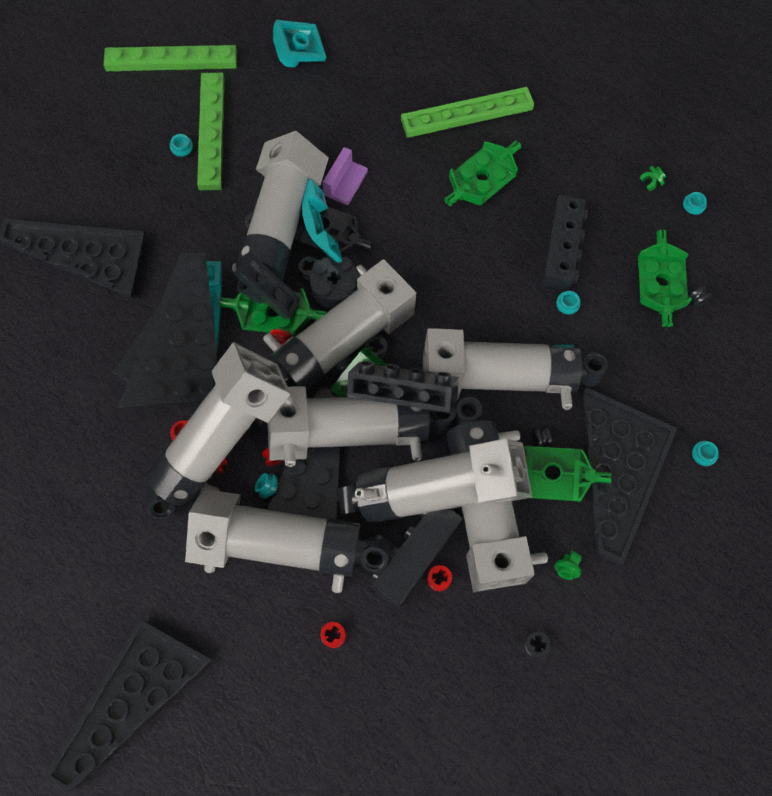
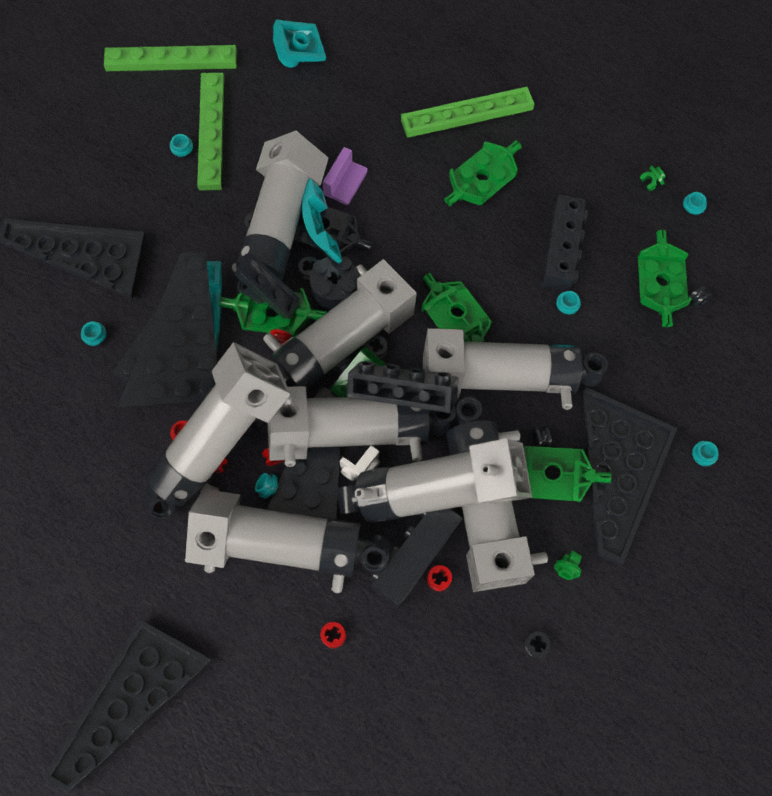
none -> teal plate [81,322,107,346]
none -> white bracket [340,446,380,481]
none -> green plate [422,273,492,342]

